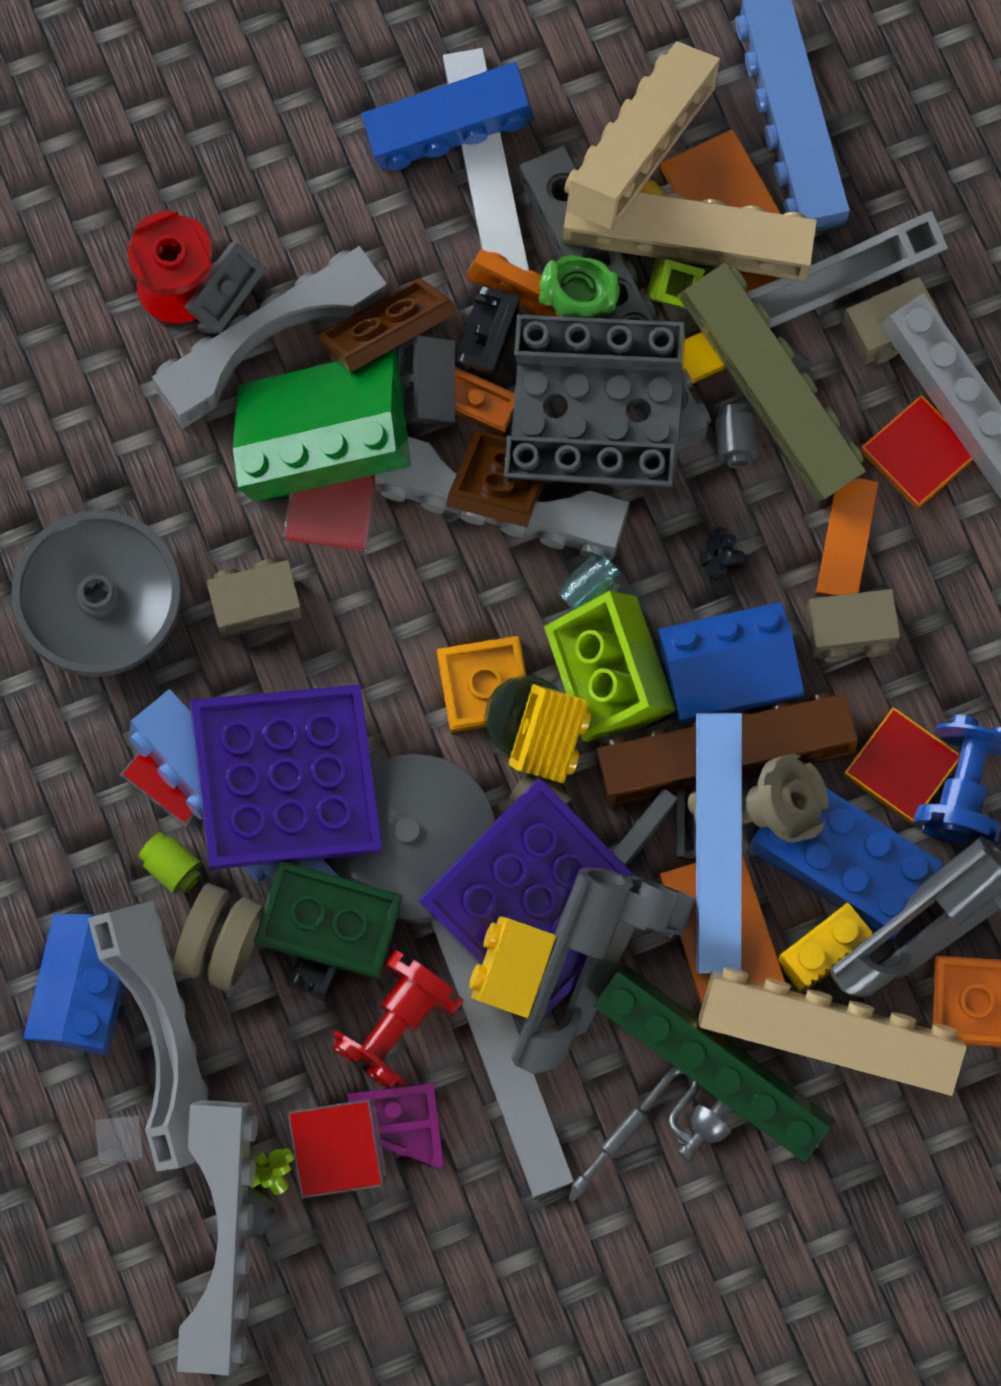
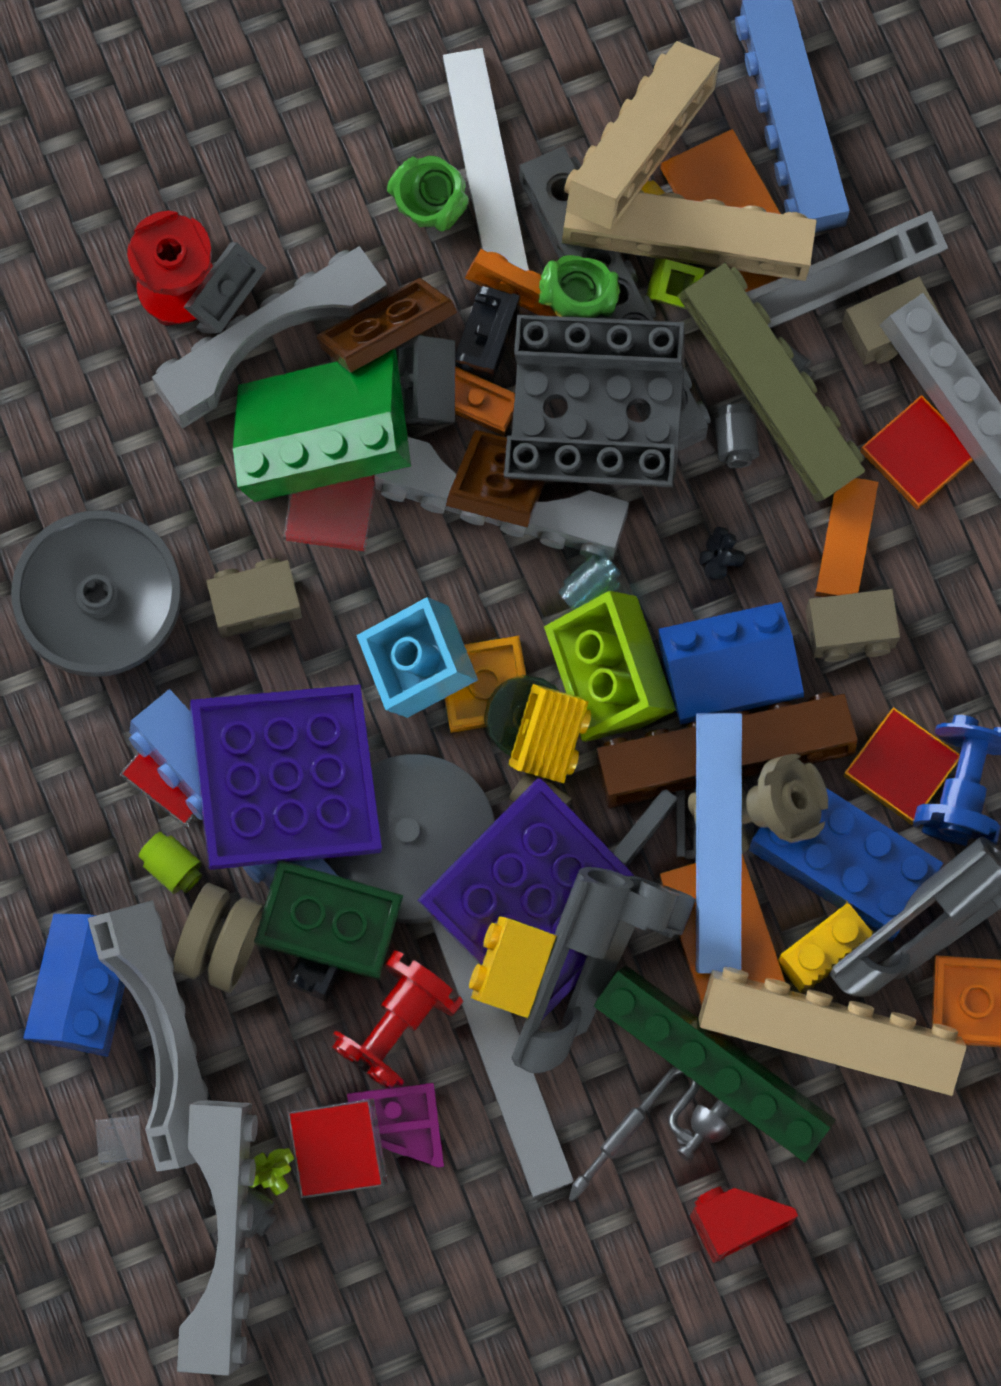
blue brick [361,61,535,171] -> none
yellow tile [684,332,725,384] -> none
none -> medium azure brick [356,597,478,718]
none -> bright green hair [387,155,469,231]
none -> red slope [690,1186,798,1263]

